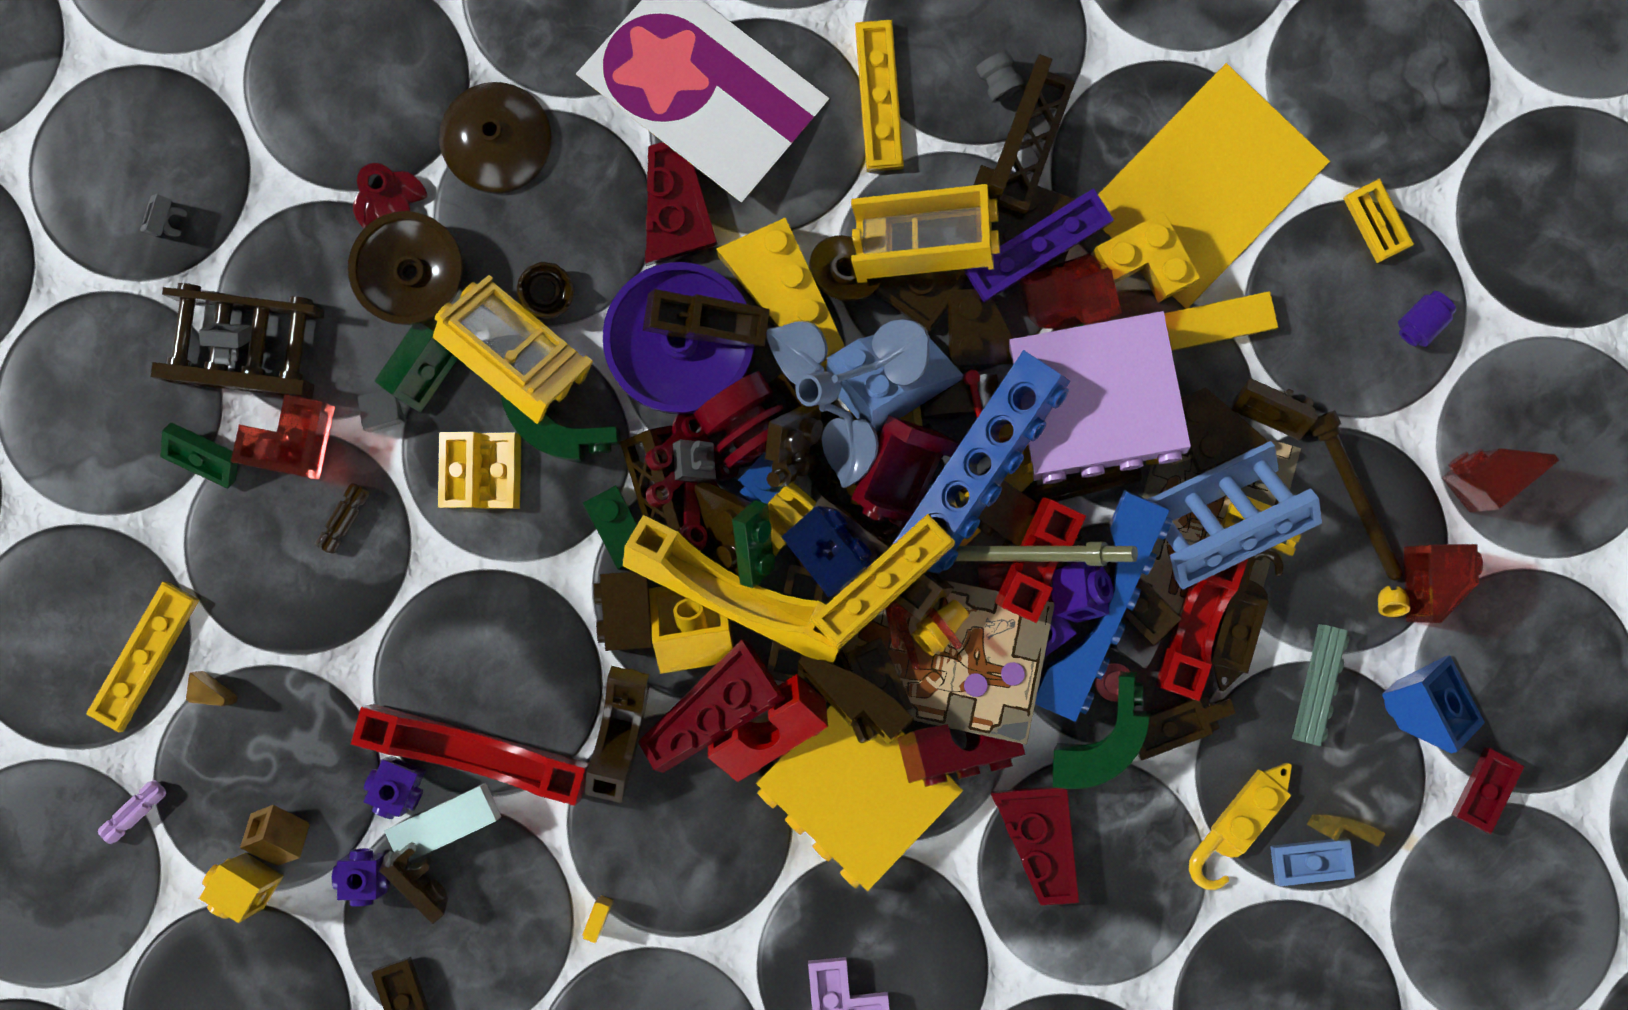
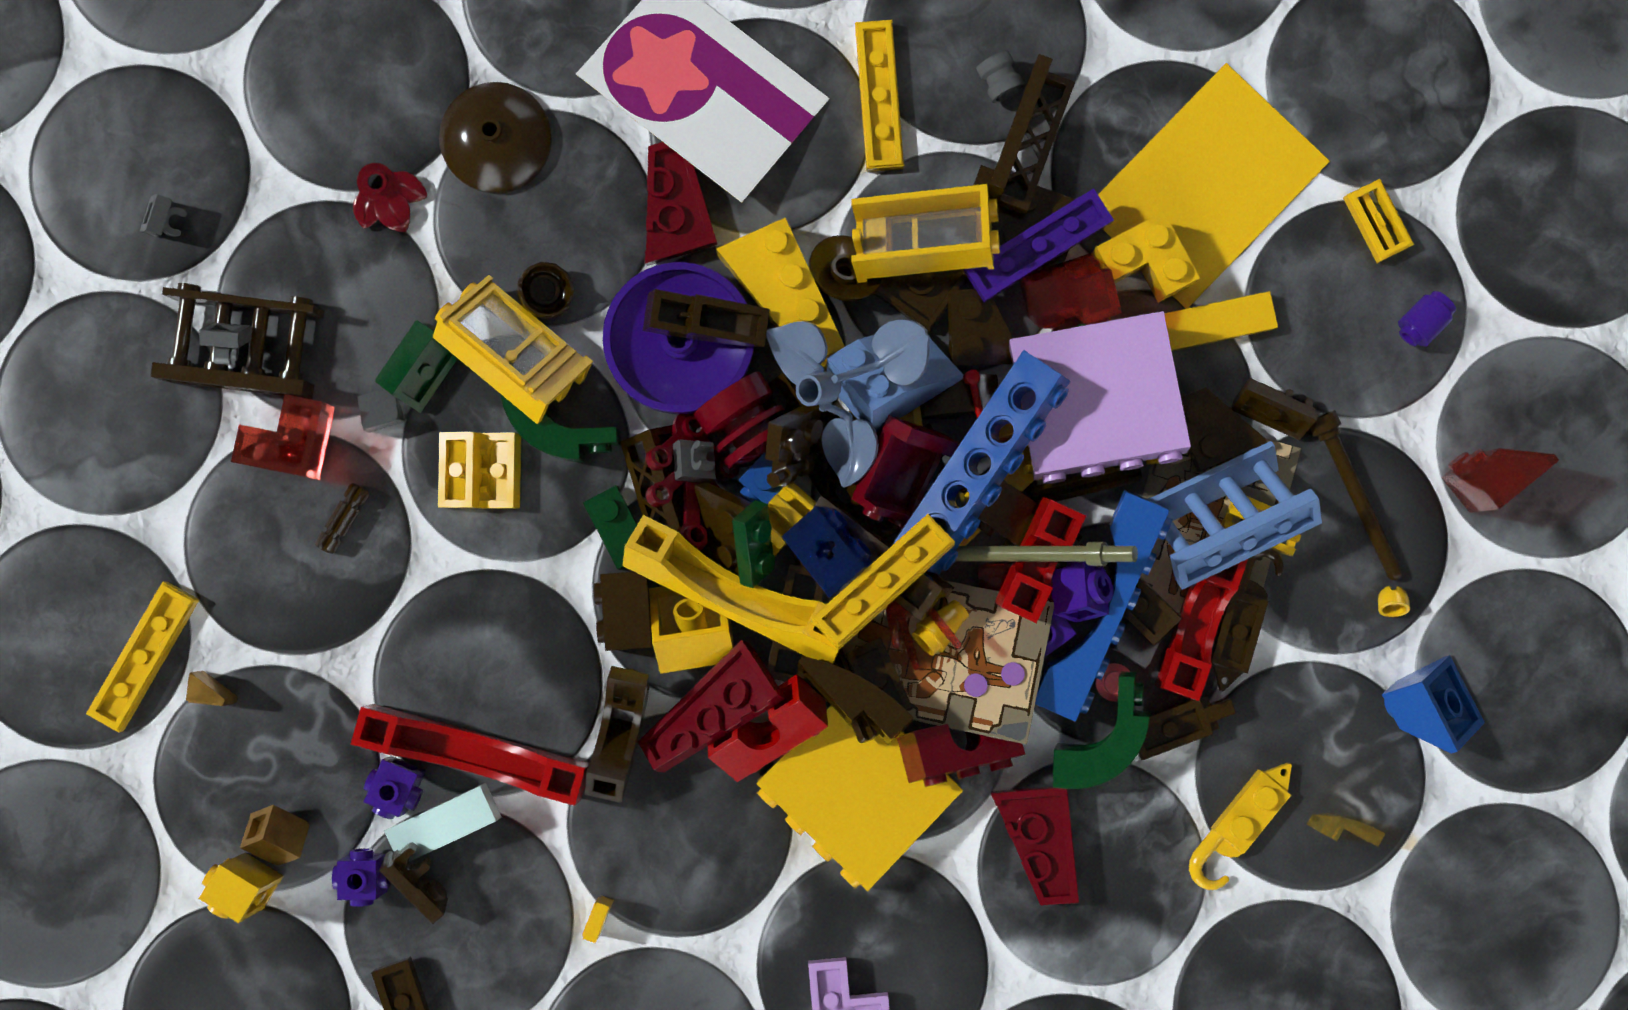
lavender axle [98,780,166,844] -> none
dark green plate [160,422,239,489] -> none
dark brown dish [348,211,463,325] -> none
medium blue plate [1270,838,1355,886] -> none
sand green piece [1292,624,1349,746] -> none
clear red slope [1404,544,1483,623] -> none
dark red plate [1451,747,1525,834] -> none

